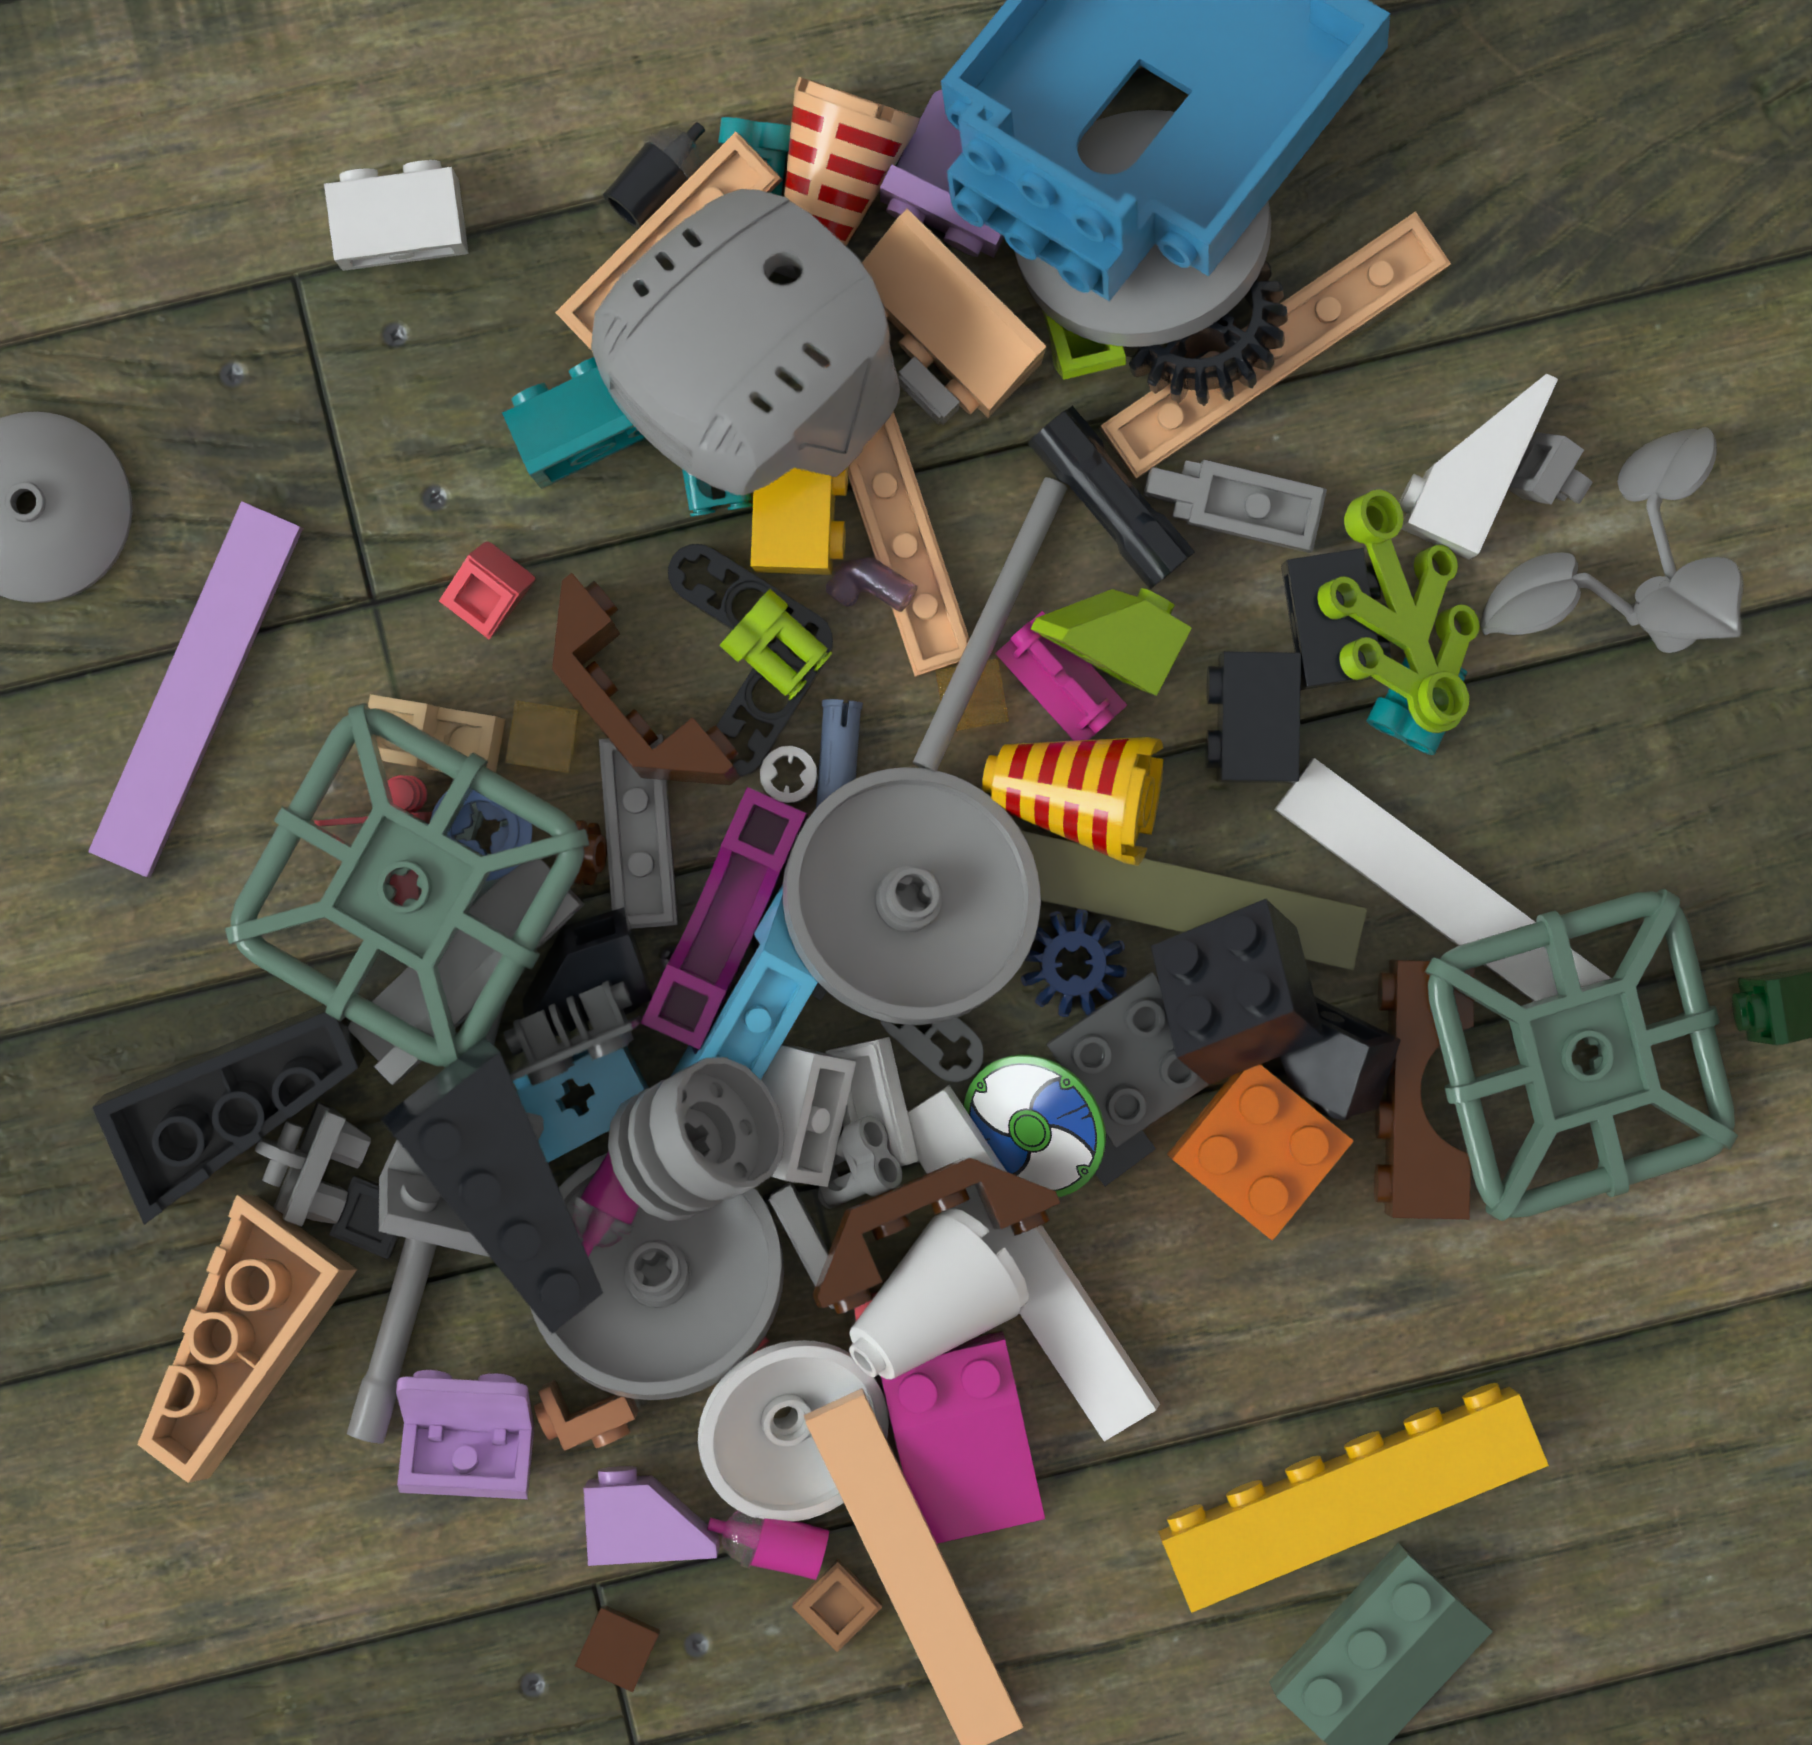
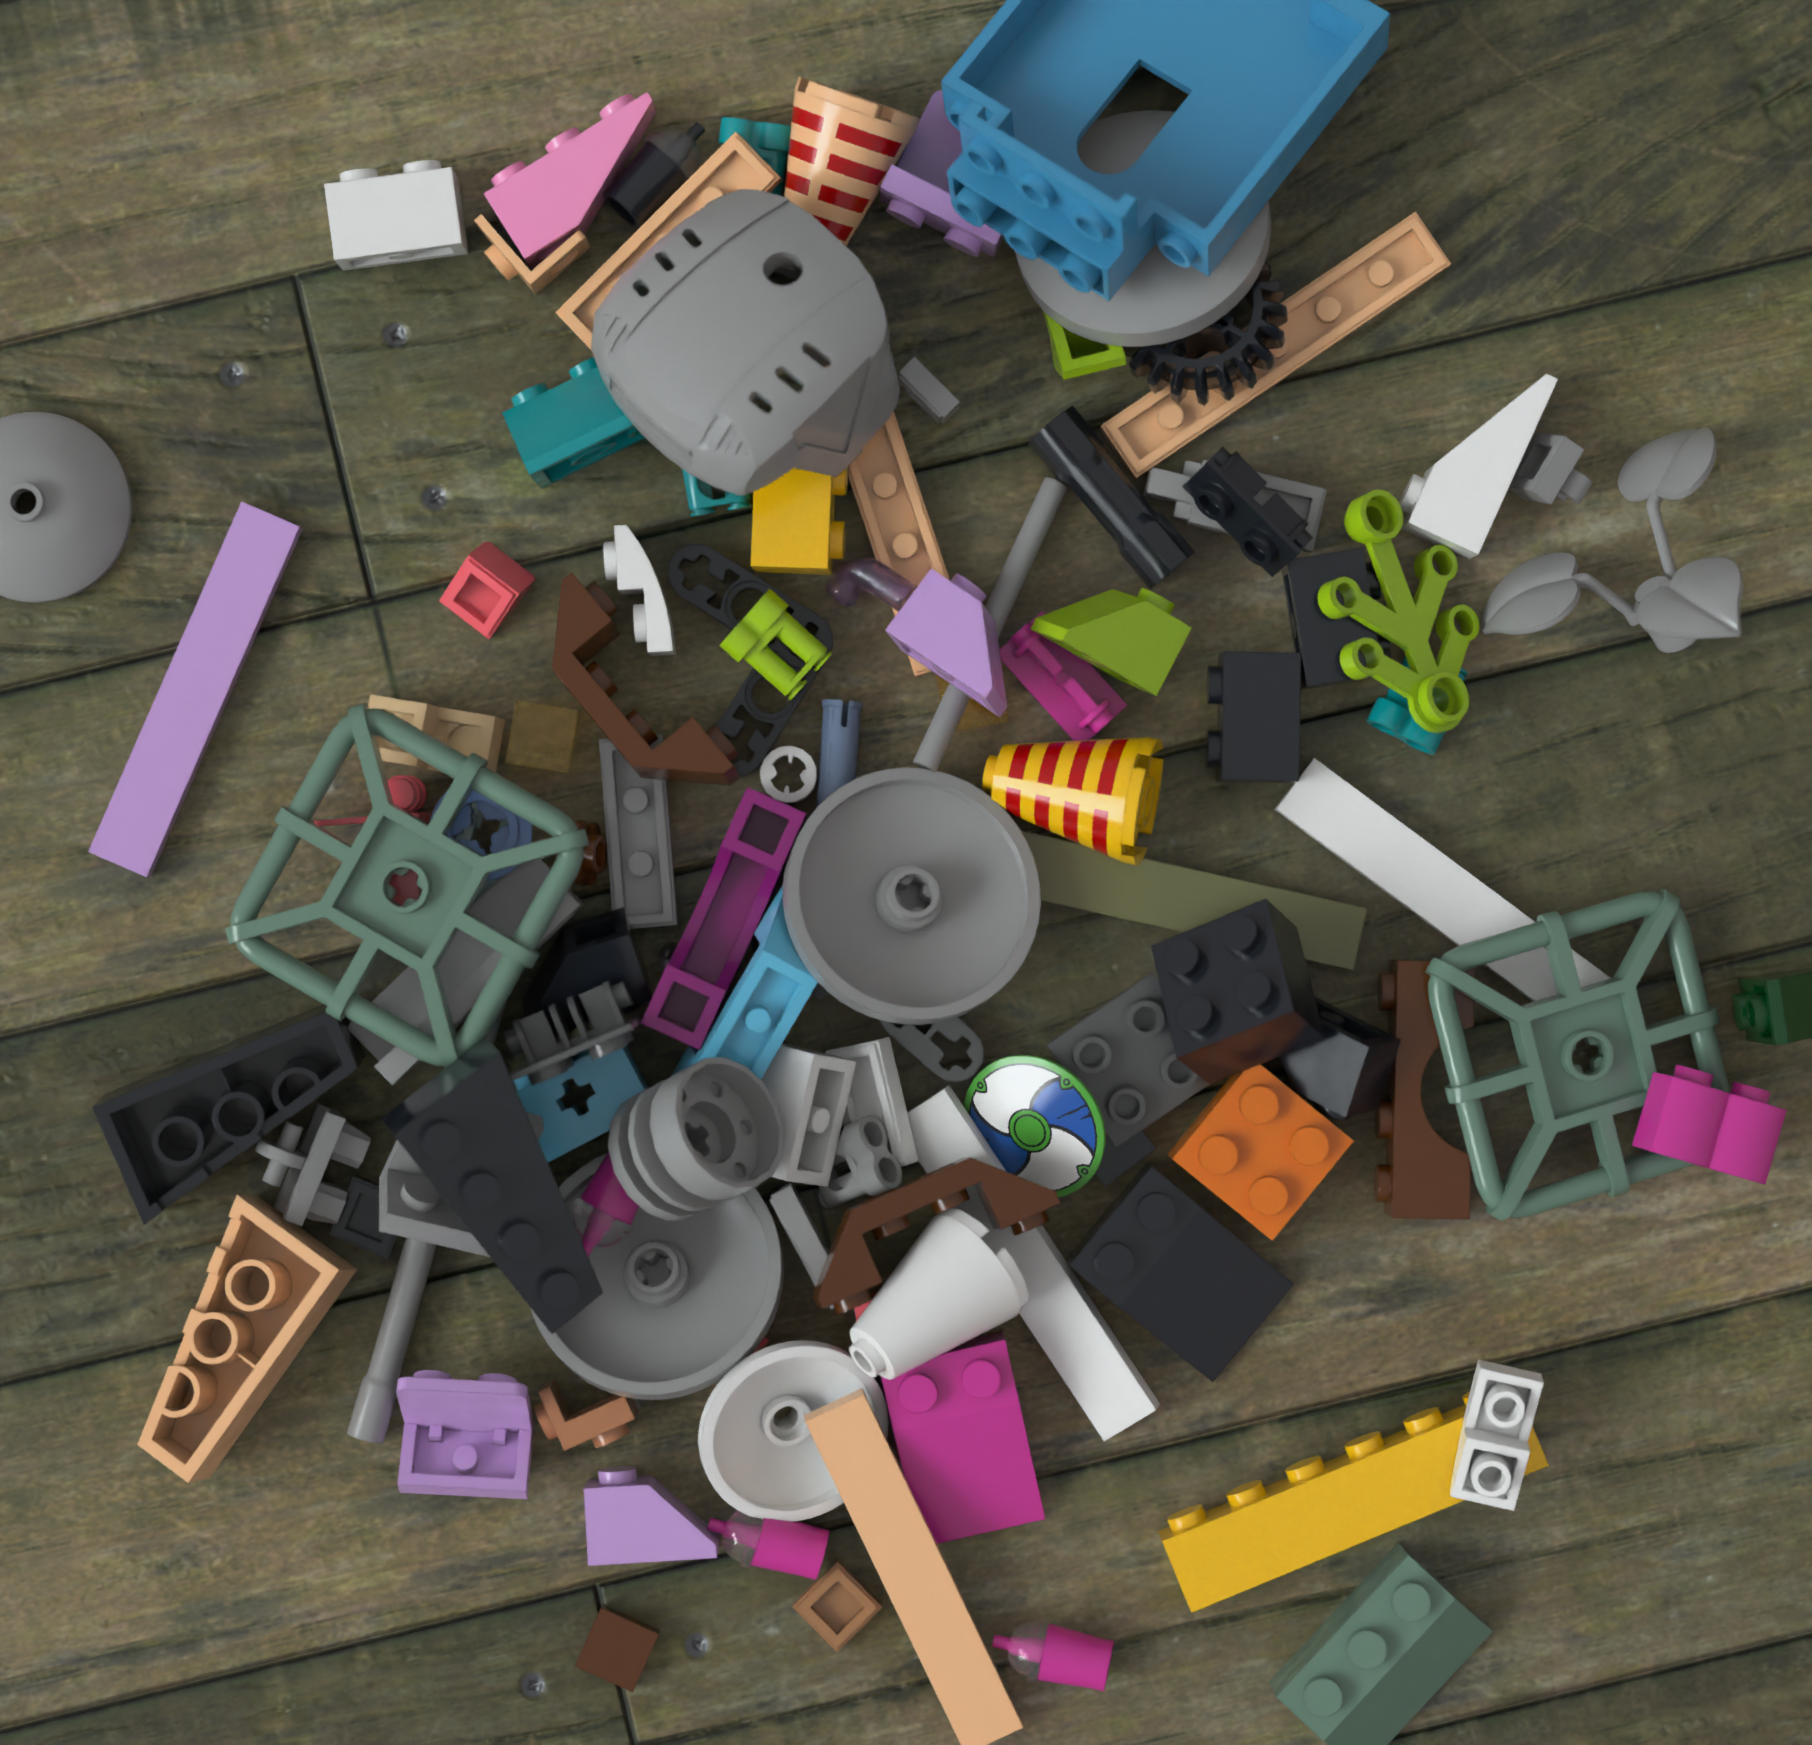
light nougat slope [862,209,1046,418] -> none
dark blue gear [1020,909,1127,1017] -> none
none -> light nougat bracket [474,214,590,294]
none -> bright pink slope [483,92,656,269]
none -> white slope [603,525,676,657]
none -> lavender slope [885,568,1007,717]
none -> dark pink piece [992,1618,1114,1691]
none -> black slope [1066,1162,1294,1382]
none -> black hinge [1182,446,1313,577]
none -> white slope [1450,1359,1544,1511]
none -> dark pink brick [1632,1064,1787,1185]

